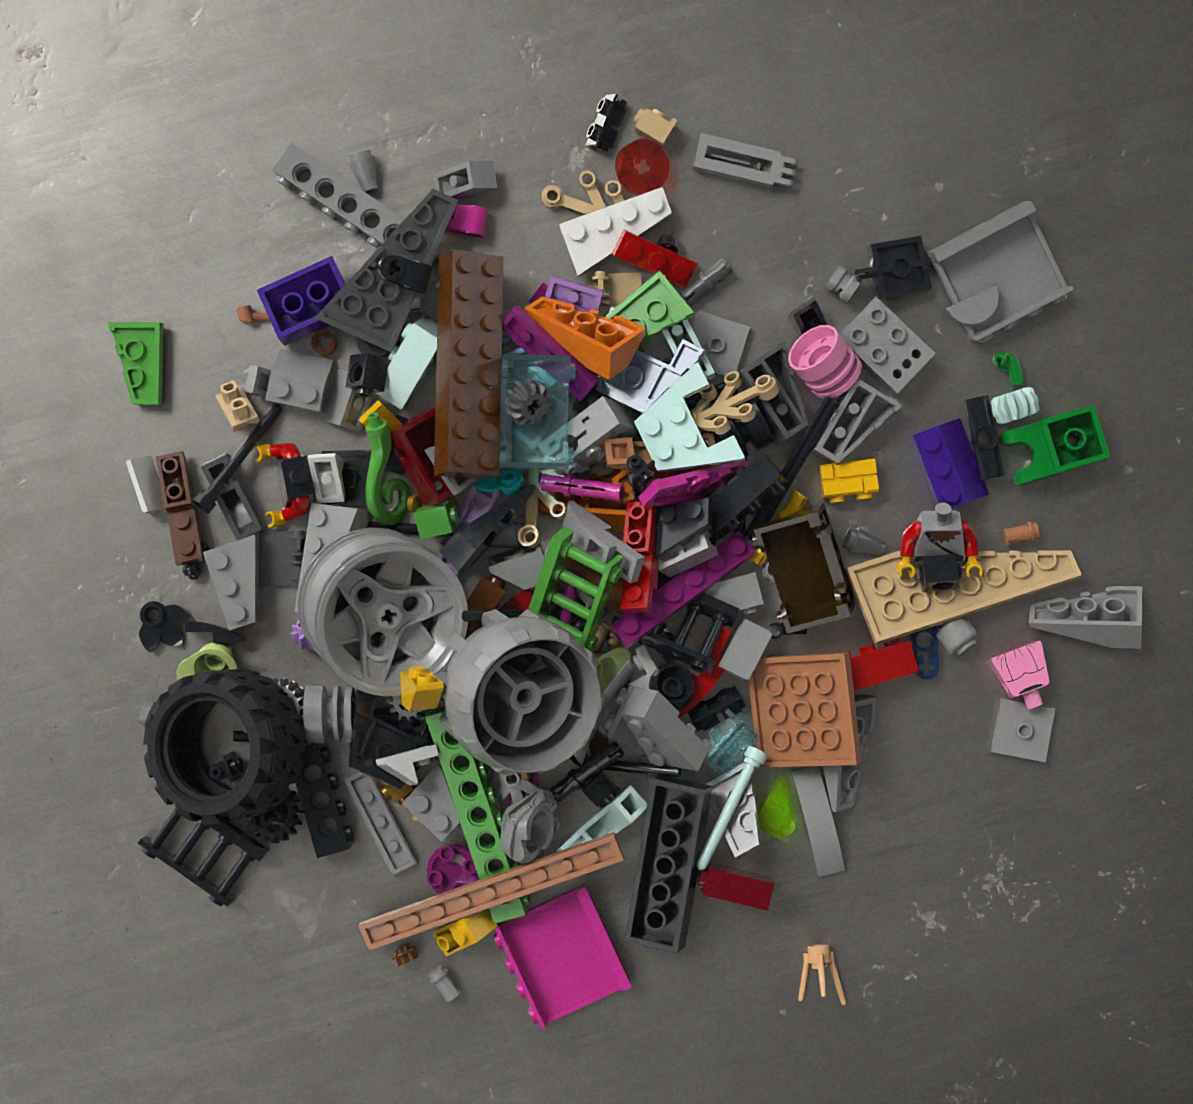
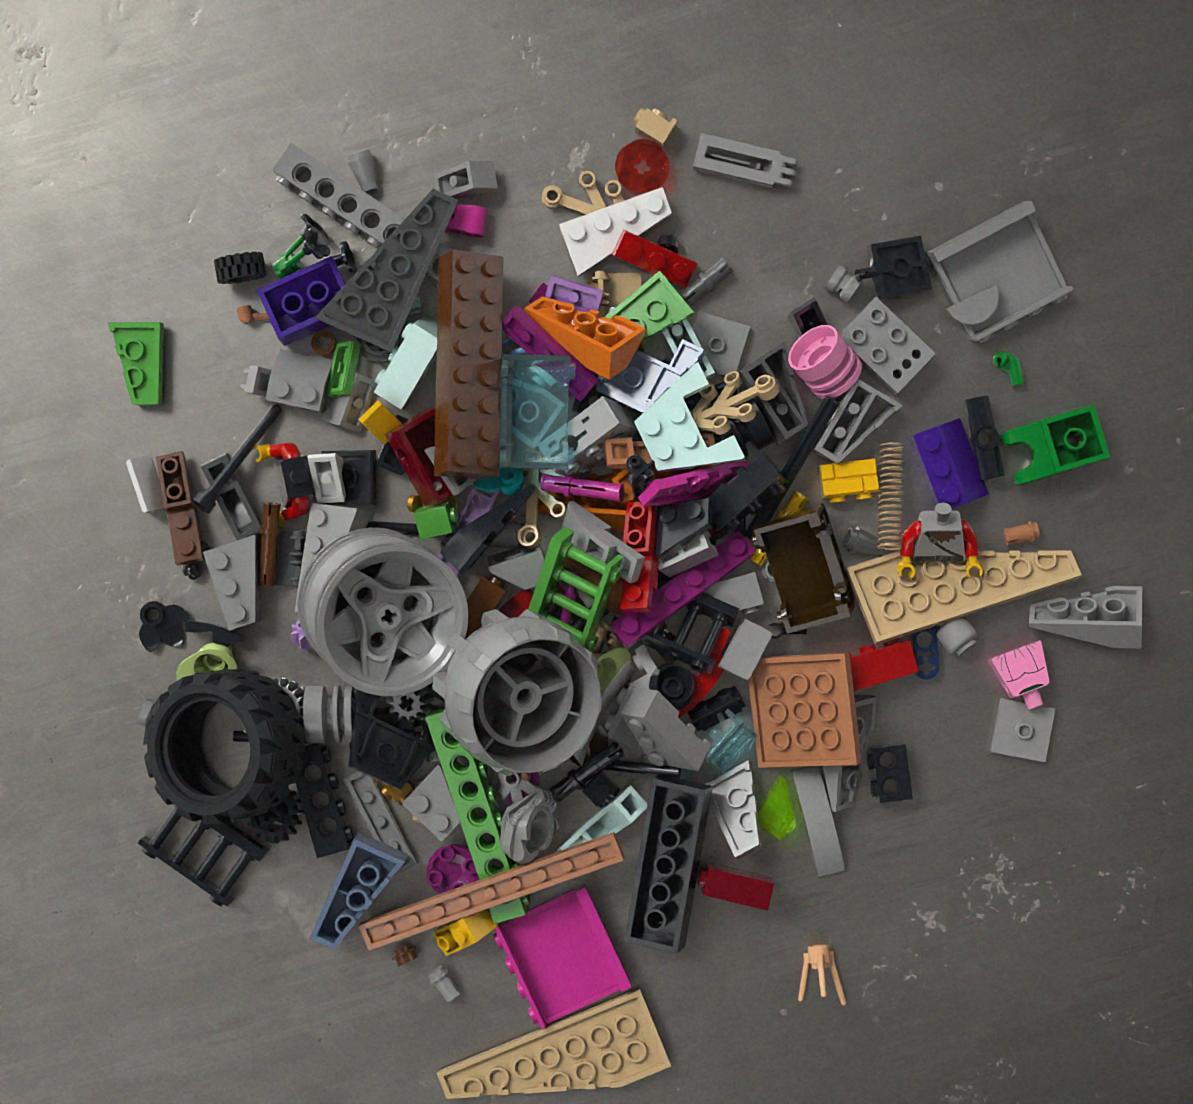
black hinge [209,751,244,782] -> none
tan hips [215,381,259,432] -> none
black brick [345,353,389,397] -> none
bright green plant [365,412,411,525] -> none
black piece [376,255,433,294] -> none
white slope [376,744,438,785] -> none
yellow slope [400,665,444,712] -> none
black bar [462,609,523,622] -> none
dark grey gear [504,377,553,427] -> none
black hinge [586,94,628,153] -> none
light aqua piece [696,745,768,870] -> none
black brick [918,554,962,592] -> none
light aqua gear [991,387,1040,424] -> none
none -> black tyre [214,252,267,284]
none -> reddish brown pin [258,502,282,586]
none -> black plant [273,213,357,279]
none -> sand blue wedge [309,832,408,950]
none -> bright green tile [326,341,361,398]
none -> tan wing [436,988,671,1099]
none -> black brick [866,742,913,803]
none -> tan piece [877,442,905,550]

